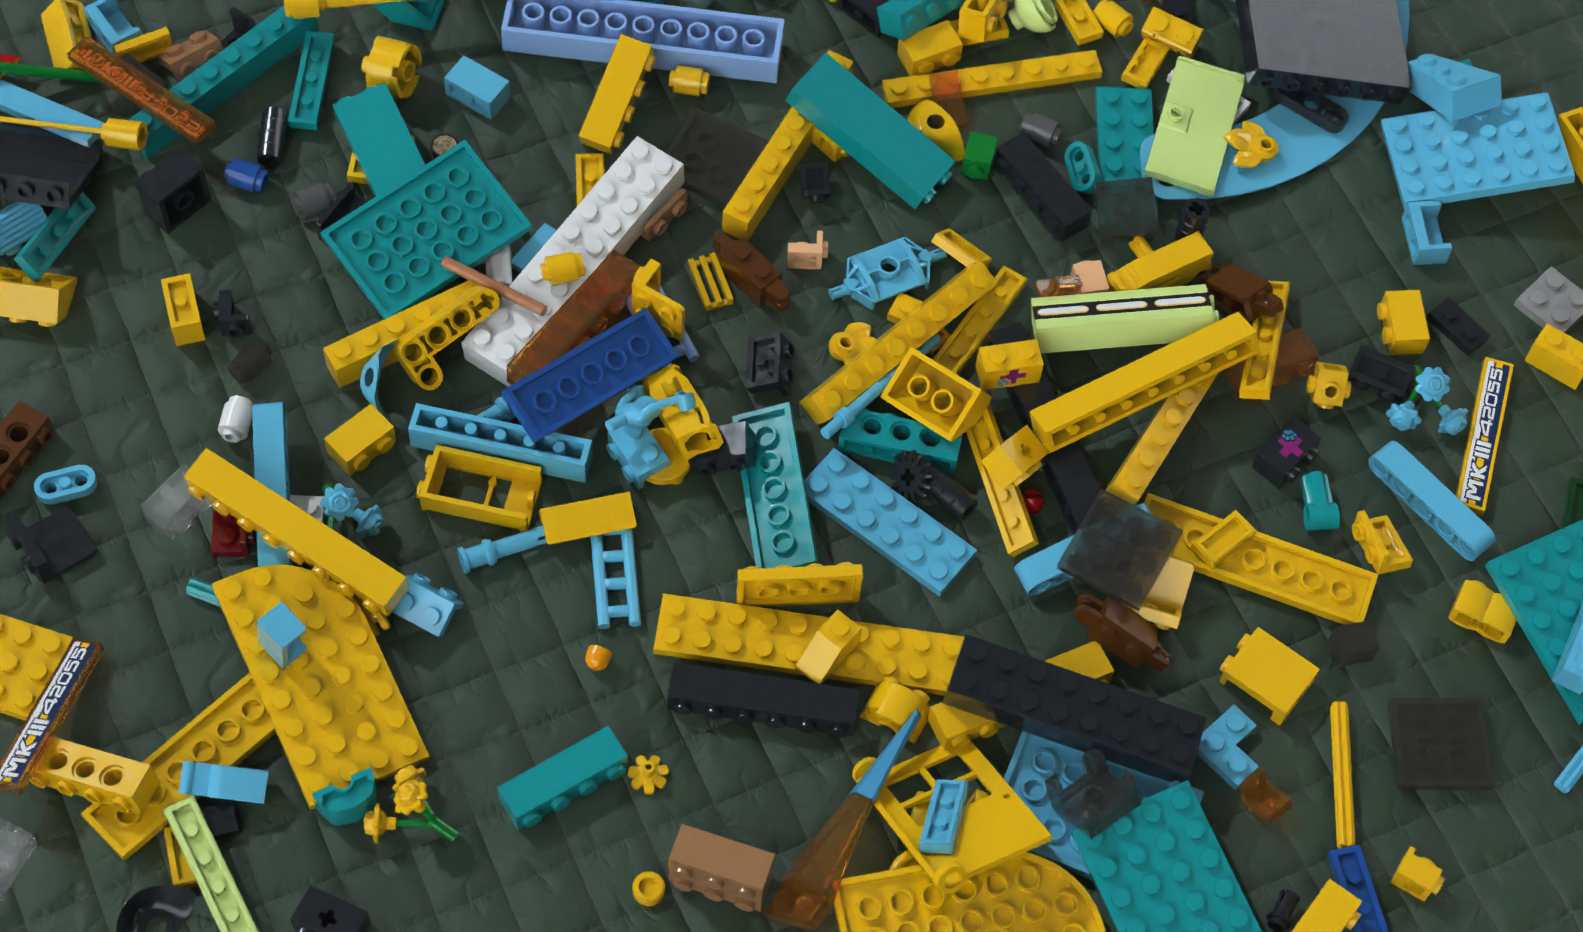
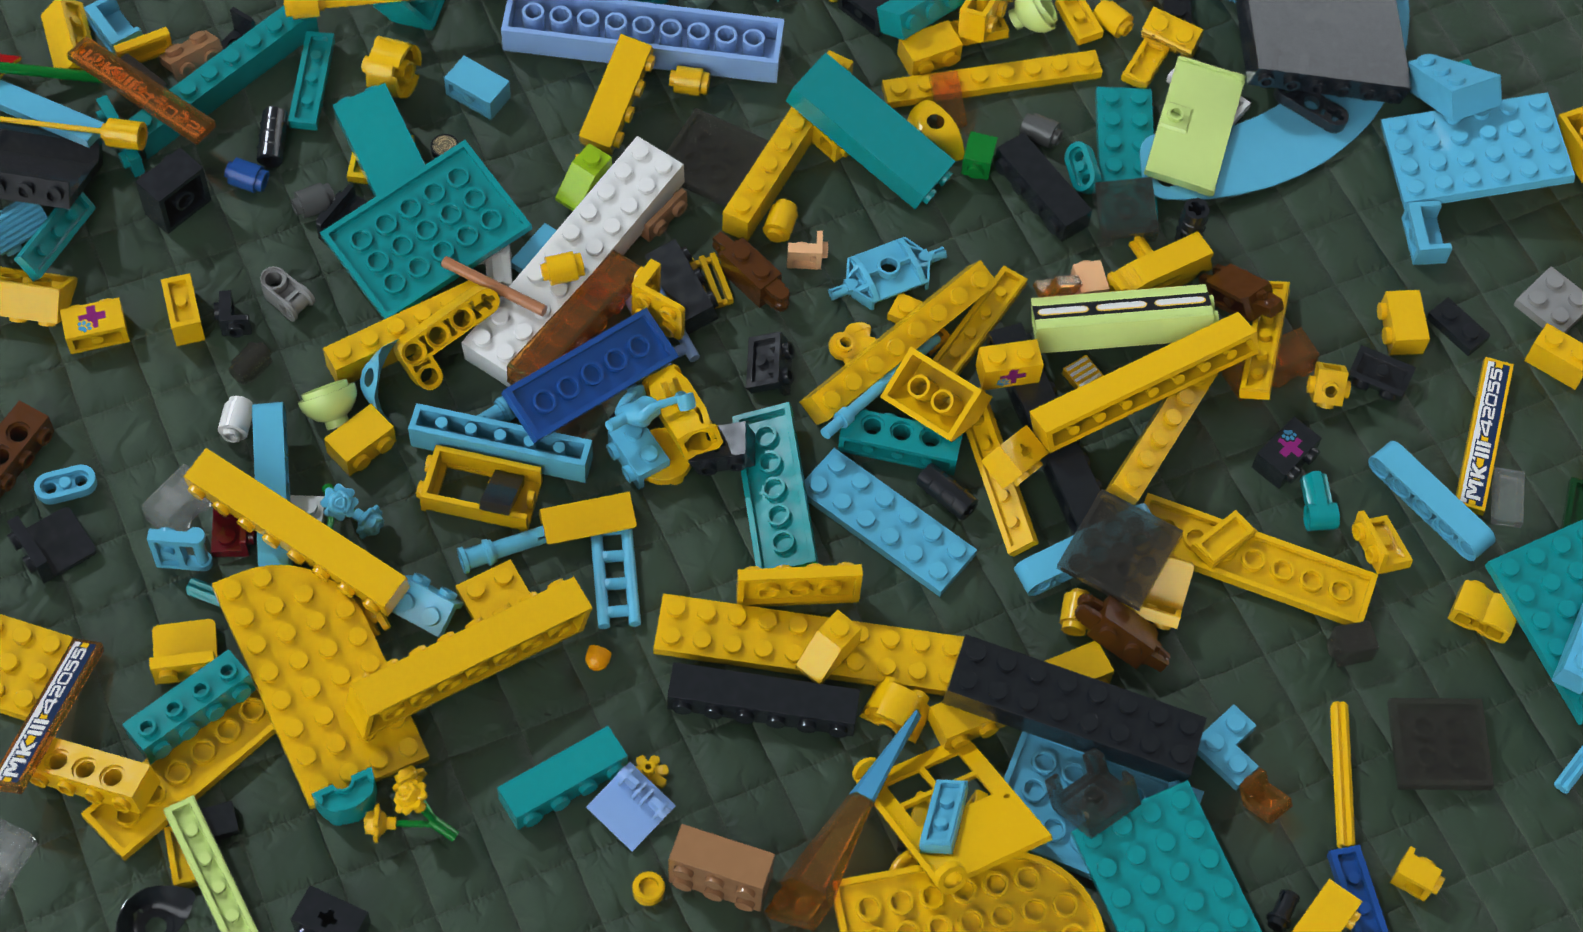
medium azure piece [178,761,269,804] -> none
medium azure panel [257,601,306,669] -> none
black bracket [798,162,832,203] -> none
black gear [888,450,933,503] -> none
yellow tile [931,228,993,269] -> none
red hinge [1022,489,1044,515] -> none
yellow panel [1219,627,1320,726] -> none
yellow plate [1224,121,1279,168] -> none
medium azure plant [1386,365,1468,435] -> none
none -> yellow brick [60,297,130,354]
none -> teal plate [95,95,145,177]
none -> teal brick [122,649,256,765]
none -> medium azure plate [147,527,213,571]
none -> yellow bracket [149,619,218,685]
none -> light grey piece [260,266,316,322]
none -> yellowish green piece [298,379,357,430]
none -> yellow brick [345,577,593,739]
none -> yellow plate [455,559,530,620]
none -> black tile [479,470,525,516]
none -> lime slope [555,143,612,211]
none -> light blue hinge [586,762,676,852]
none -> black brick [645,239,719,334]
none -> yellow brick [763,199,798,243]
none -> yellow brick [1059,588,1089,636]
none -> tile [1062,355,1104,389]
none -> clear tile [1491,467,1525,528]

